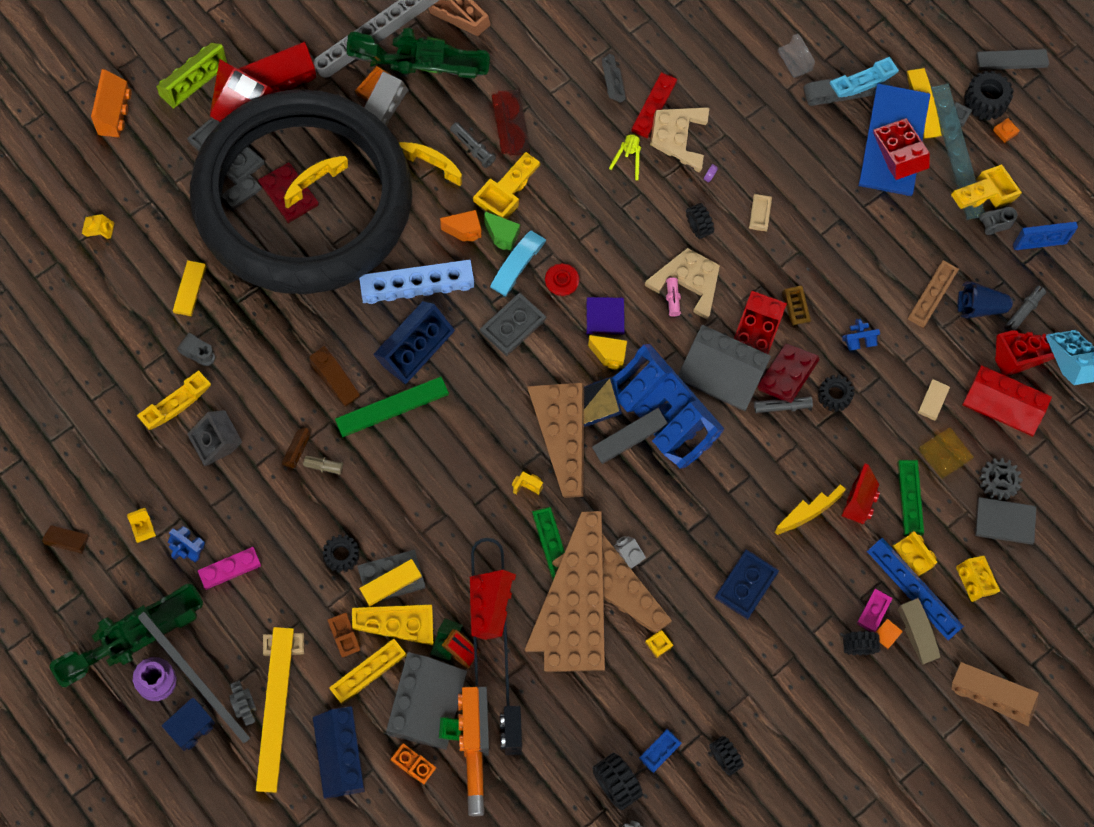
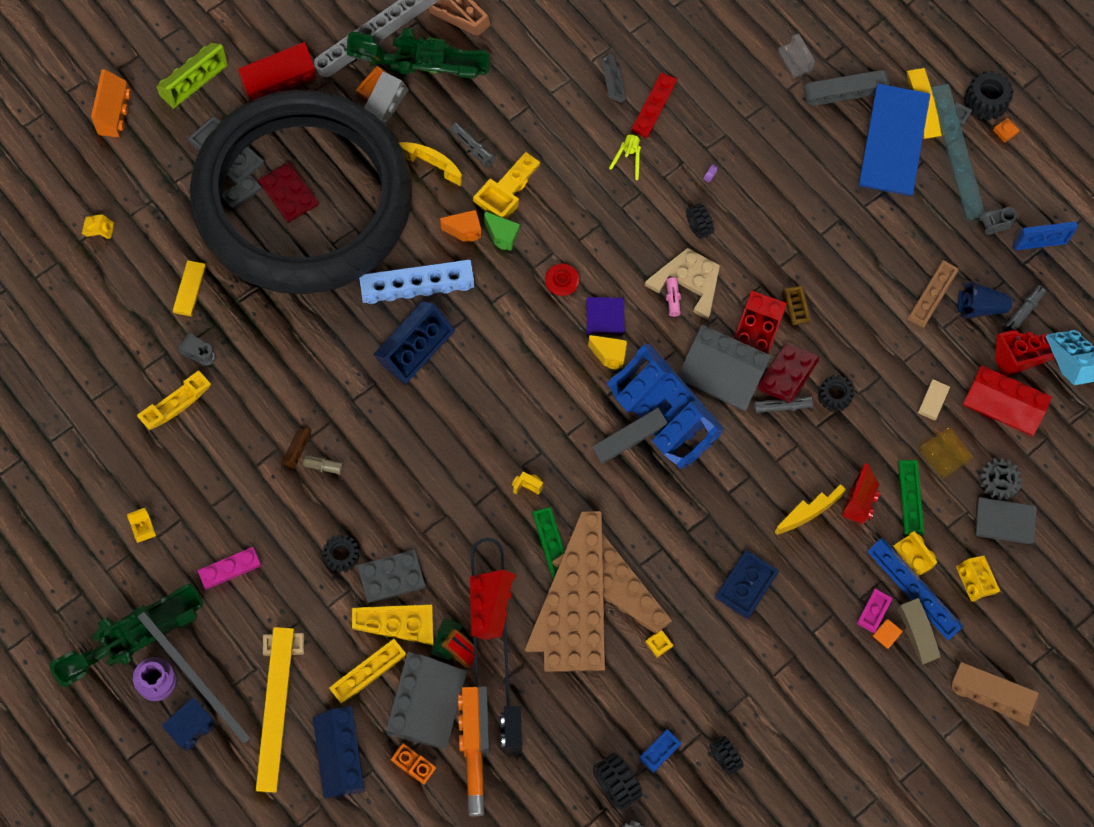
reddish brown slope [42,525,89,554] -> none
blue hips [168,526,205,563] -> none
flat silver slope [187,410,242,466] -> none
red wedge [210,59,277,122] -> none
dark grey gear [229,680,257,726] -> none
yellow slope [284,156,348,208] -> none
reddish brown slope [309,346,360,407] -> none
dark orange slope [327,612,360,658] -> none
green tile [335,377,449,438] -> none
yellow tile [359,559,422,607] -> none
green tile [439,717,461,741] -> none
dark grey plate [480,293,546,356] -> none
medium azure slope [490,231,546,297] -> none
clear red windscreen [491,90,530,156] -> none
medium nougat wing [527,383,584,498] -> none
pearl gold tile [584,377,622,427] -> none
light grey bracket [613,536,646,569] -> none
tan wing [650,108,709,172] -> none
tan tile [749,194,772,232] -> none
medium azure slope [830,57,899,97] -> none
blue hips [842,319,880,351] -> none
black tyre [843,631,881,656] -> none
red slope [873,118,930,180] -> none
yellow plate [951,165,1022,209] -> none
dark grey tile [976,49,1049,70] -> none

